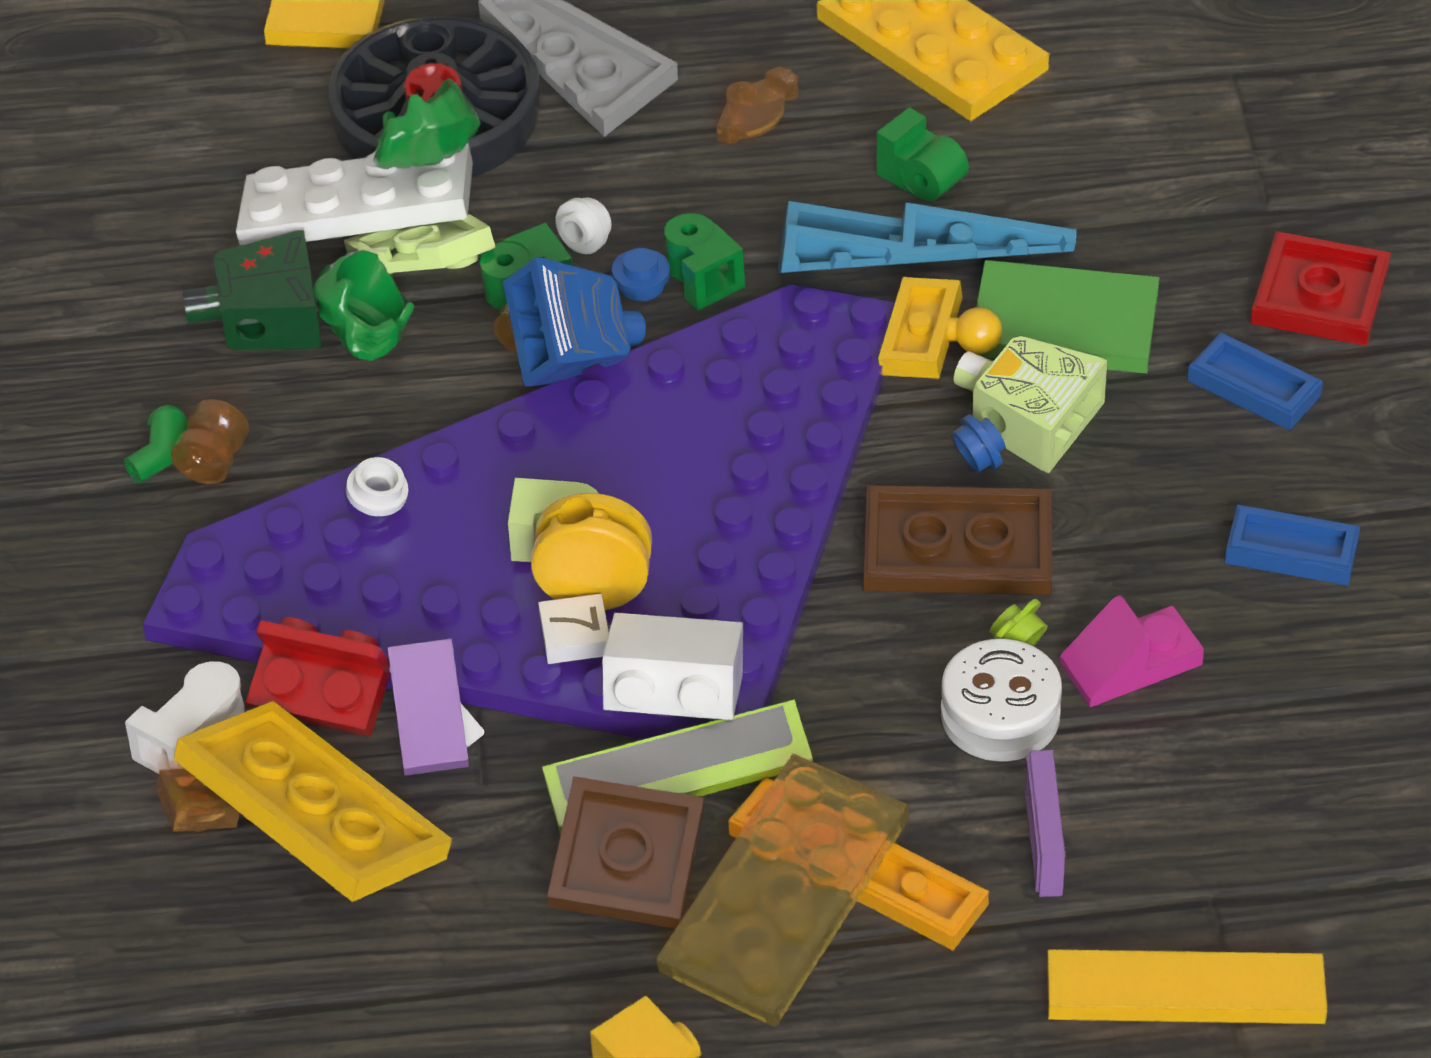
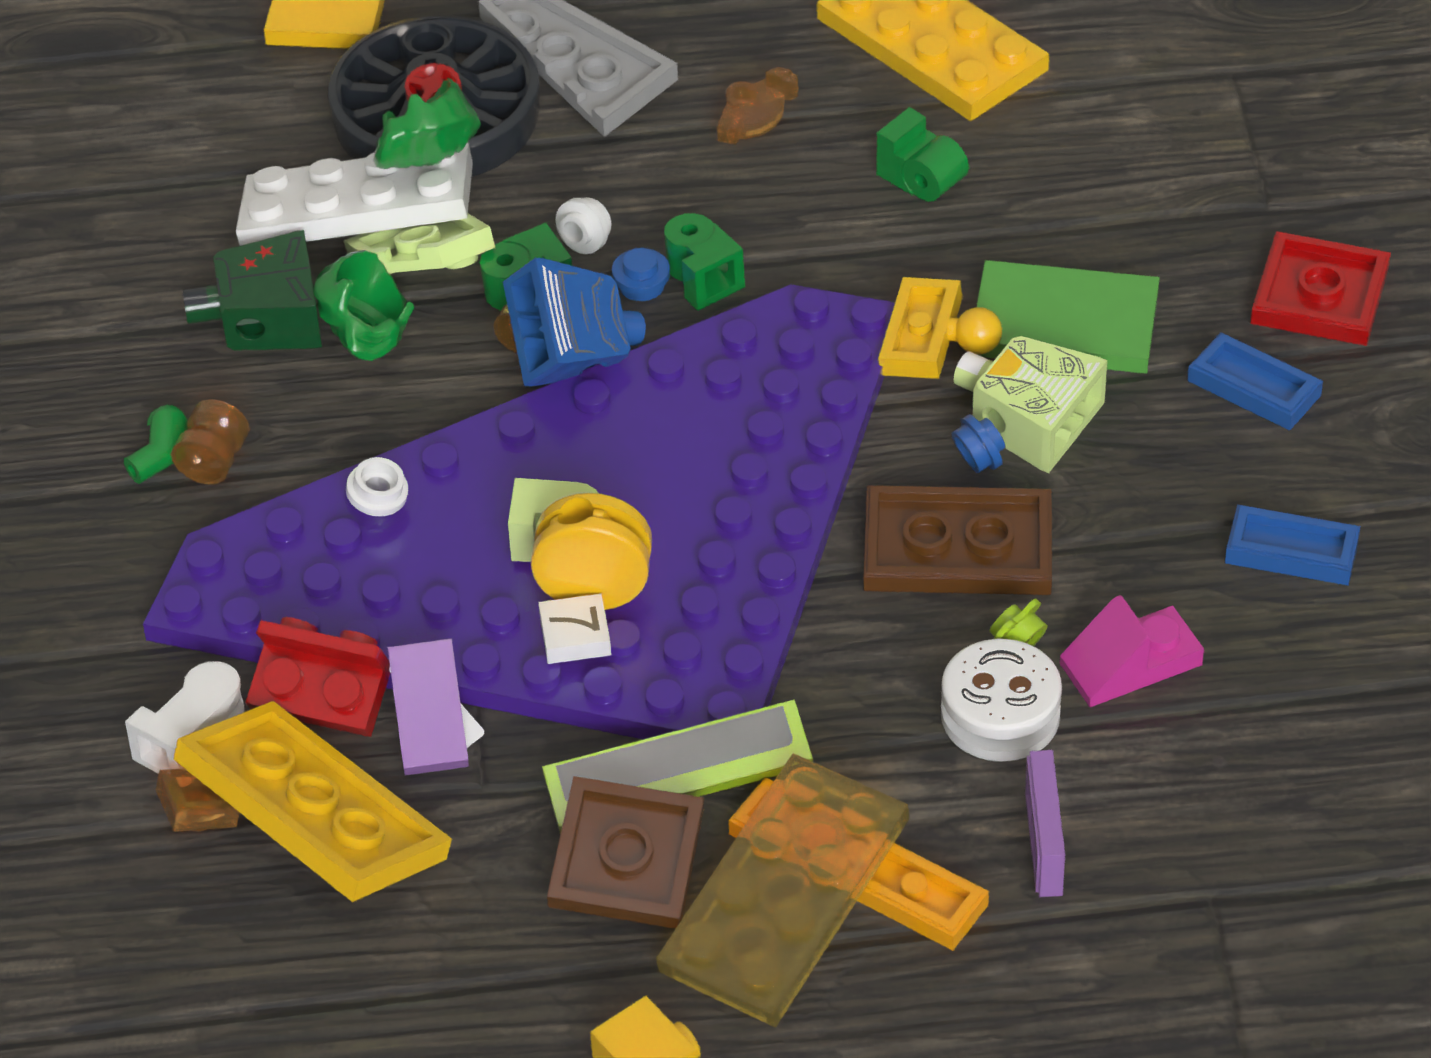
white brick [603,613,743,720] -> none
dark azure wedge [777,201,1077,273] -> none
yellow tile [1047,950,1327,1024] -> none

